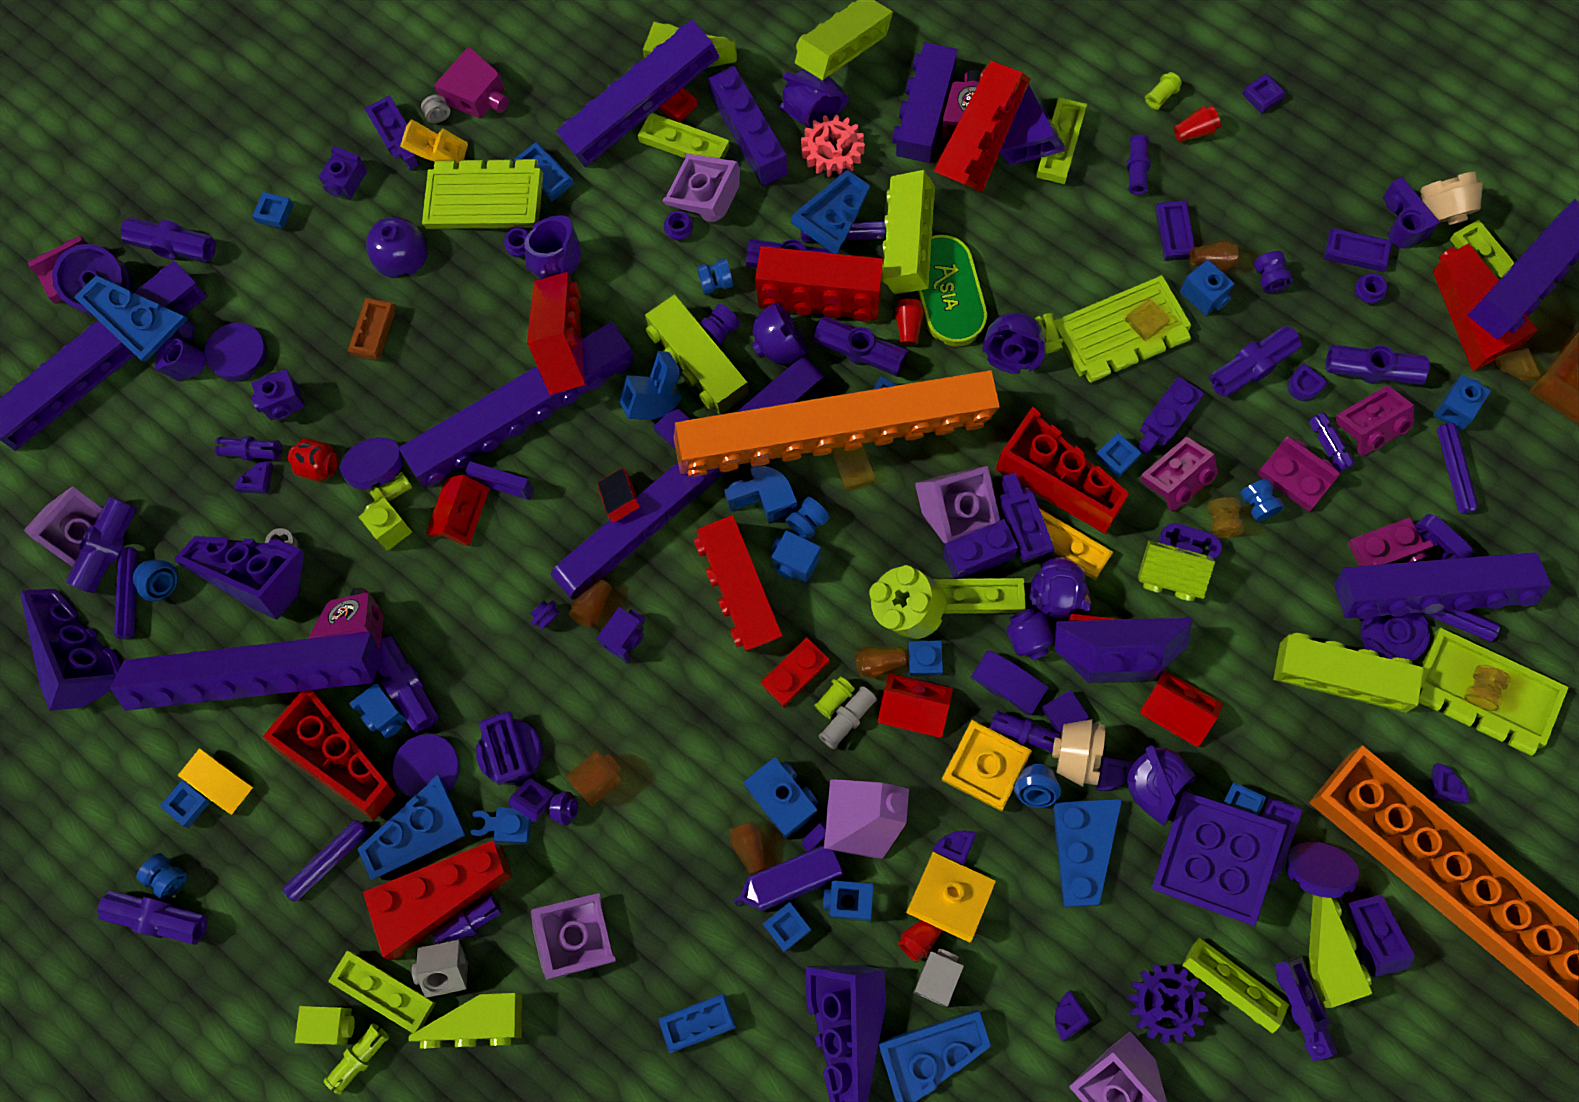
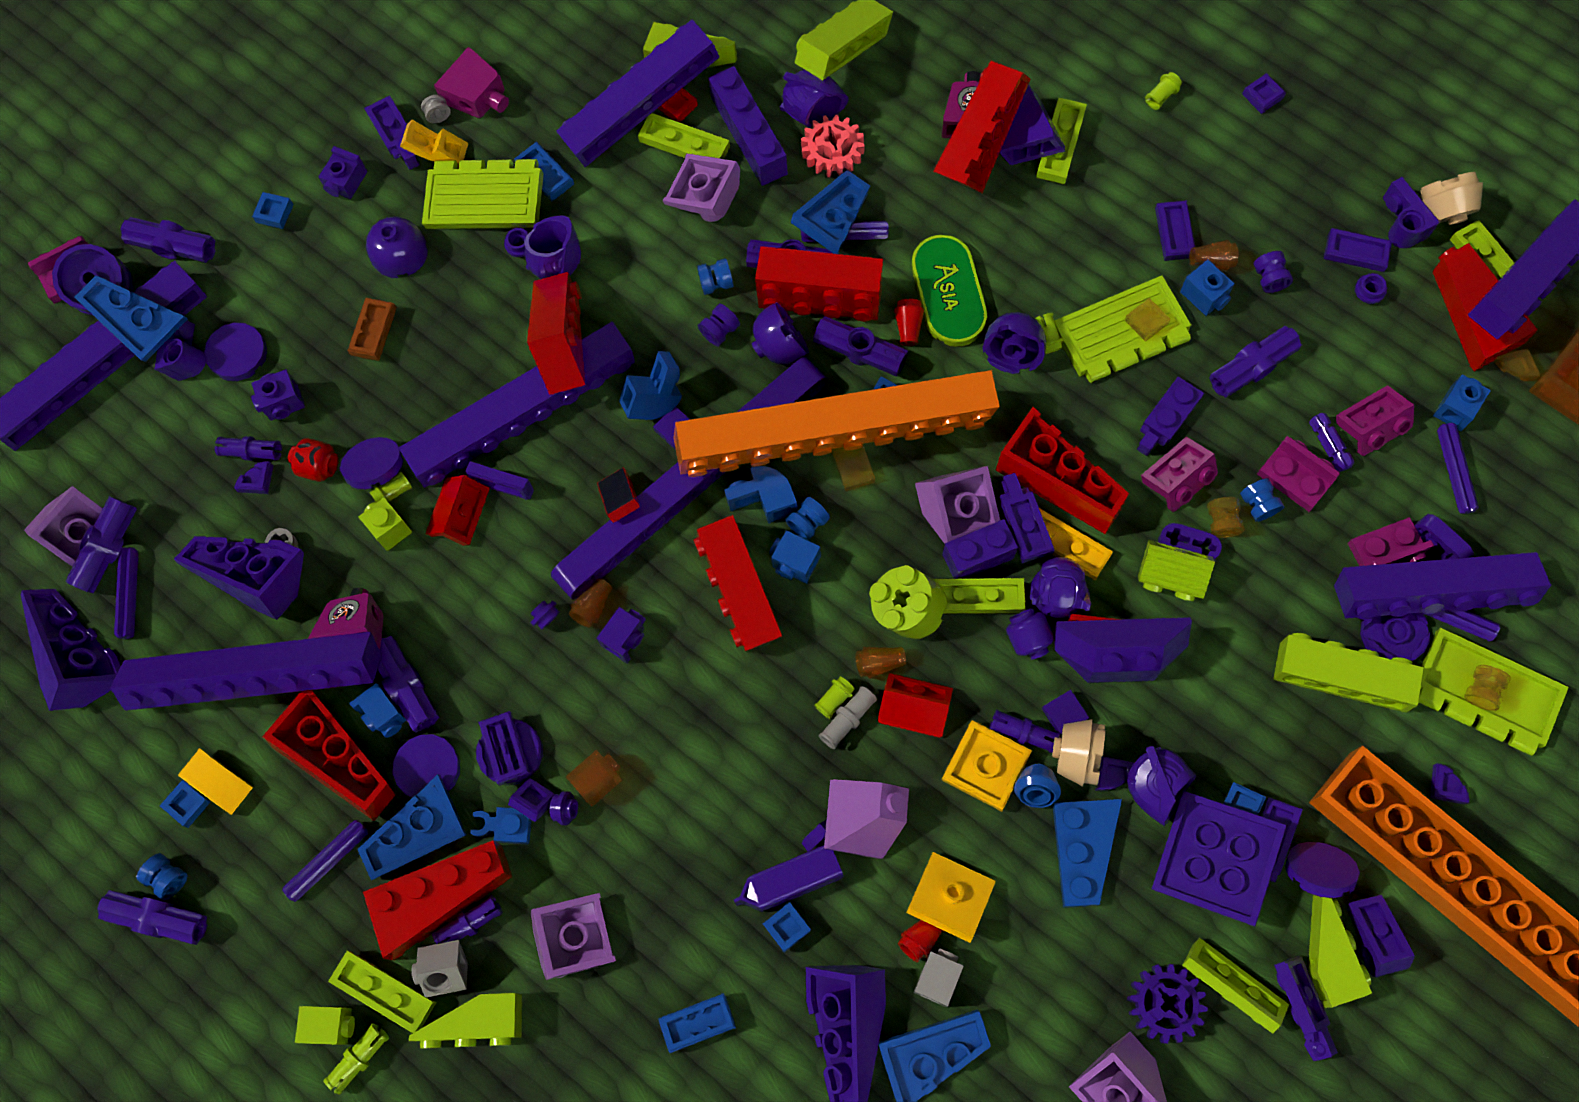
blue cone [133,560,177,602] -> none
lime brick [645,294,749,415] -> none
dark purple plate [664,211,694,240] -> none
clear orange cone [728,820,767,874] -> none
blue brick [743,757,819,840] -> none
red plate [760,637,830,708] -> none
blue brick [823,881,873,922] -> none
lime brick [882,170,935,295] -> none
dark purple brick [892,42,958,163] -> none
blue plate [908,641,943,676] -> none
dark purple tile [932,830,977,865] -> none
dark purple slope [970,650,1048,715] -> none
dark purple tile [1054,991,1091,1042] -> none
blue plate [1095,433,1141,478] -> none
dark purple pin [1127,134,1151,195] -> none
red panel [1140,670,1223,747] -> none
red cone [1173,105,1221,143] -> none
dark purple tile [1288,363,1328,401] -> none
dark purple piece [1325,344,1430,385] -> none

